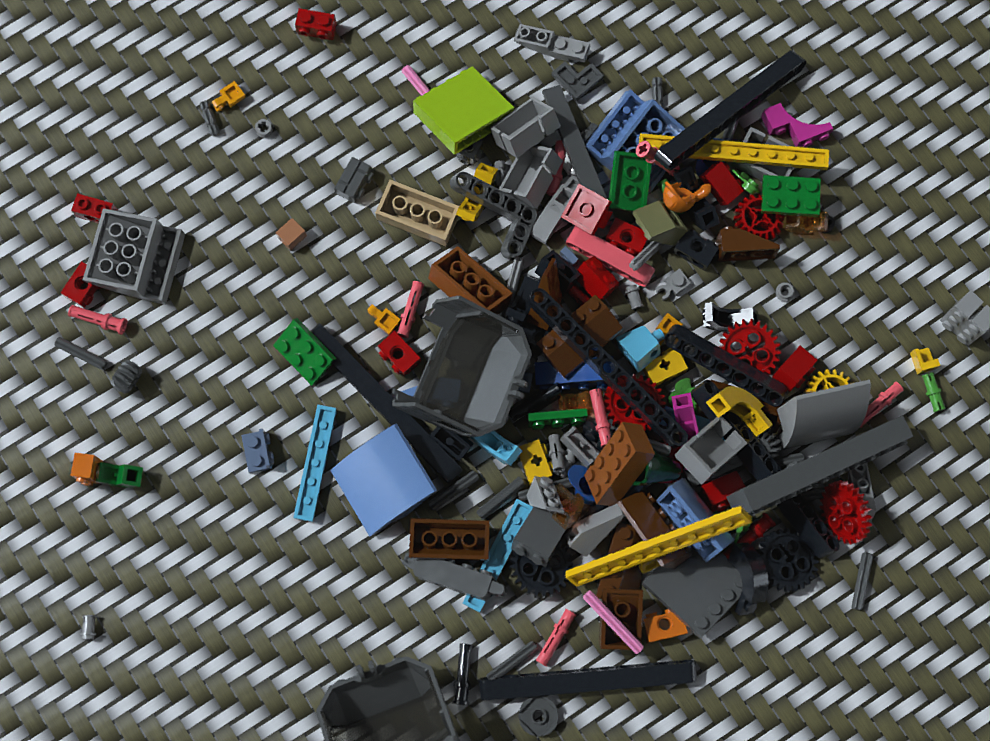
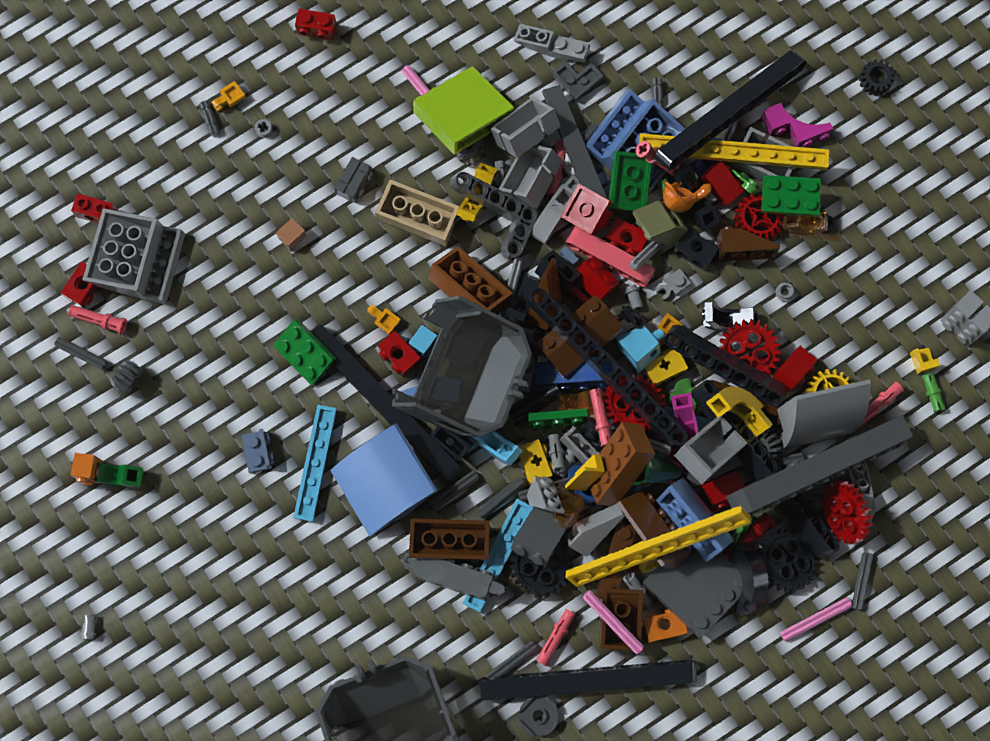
coral pin [397,281,424,338] -> none
black pin [452,643,472,705] -> none
none -> medium azure panel [409,325,437,357]
none -> yellow panel [565,454,605,491]
none -> black axle [621,305,645,328]
none -> light grey pin [623,572,653,609]
none -> bright pink axle [780,597,852,641]
none -> black tyre [859,59,895,96]

